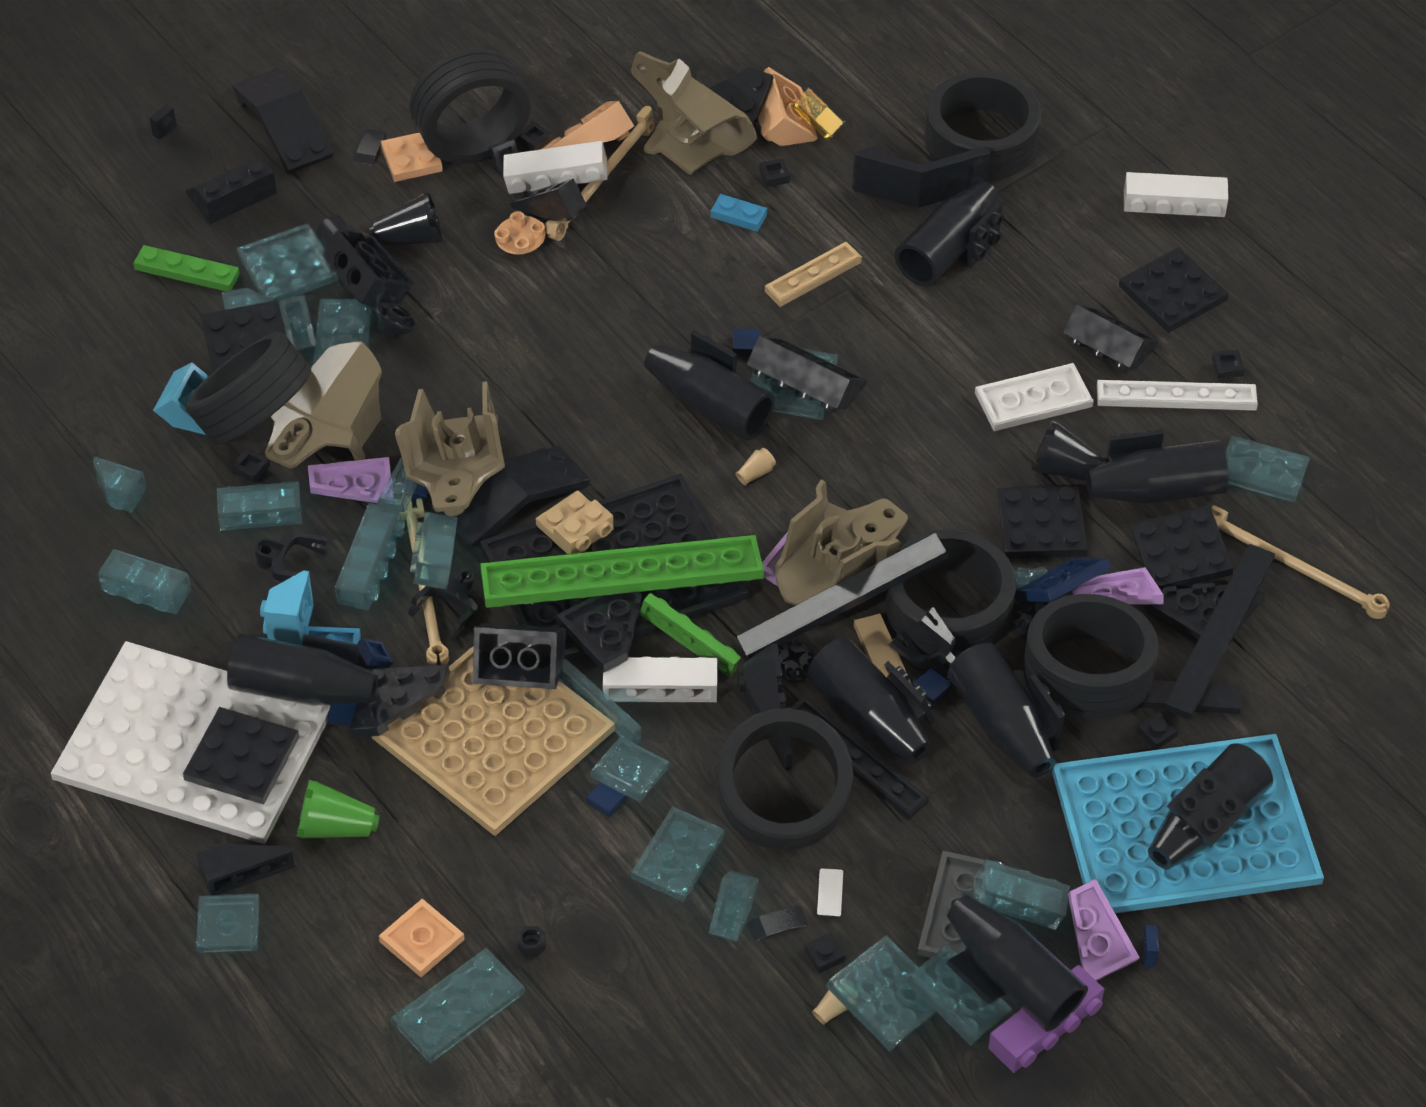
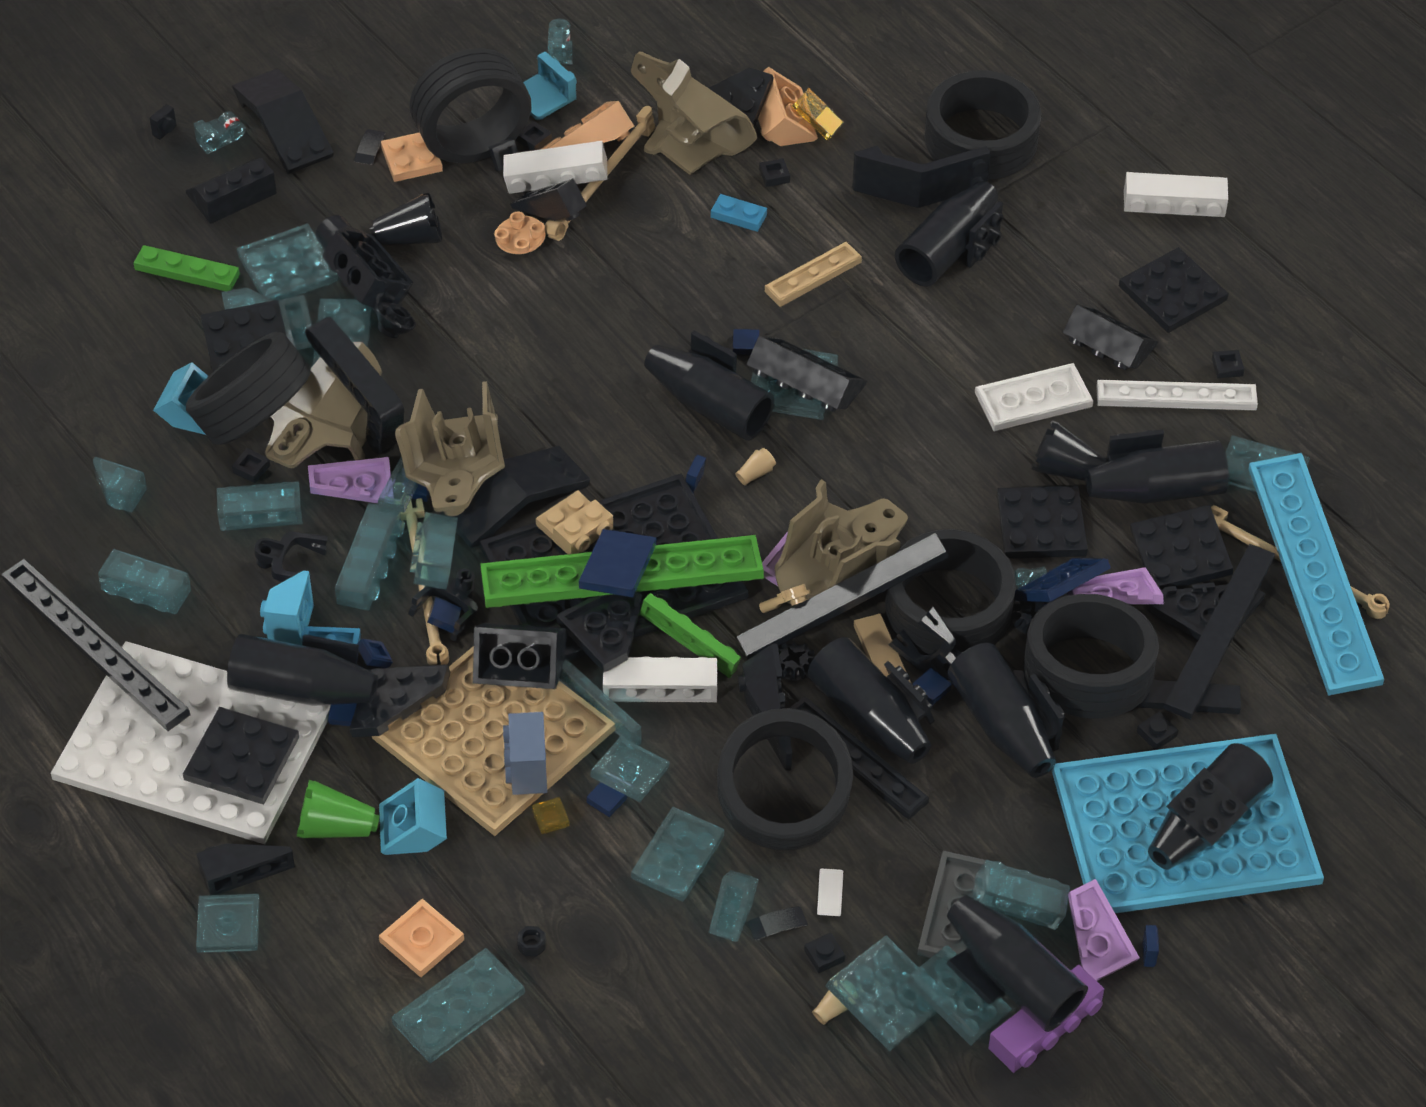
none -> plate [2,559,191,731]
none -> clear light blue leg [194,112,245,154]
none -> black beam [305,316,404,454]
none -> medium azure slope [379,778,447,855]
none -> dark blue tile [427,597,461,633]
none -> sand blue brick [503,712,547,795]
none -> medium azure bracket [523,52,577,120]
none -> clear yellow plate [532,797,569,834]
none -> clear light blue leg [548,18,573,64]
none -> dark blue tile [579,529,656,597]
none -> dark blue tile [686,455,706,494]
none -> tan plate [759,584,811,613]
none -> medium azure plate [1249,453,1384,696]

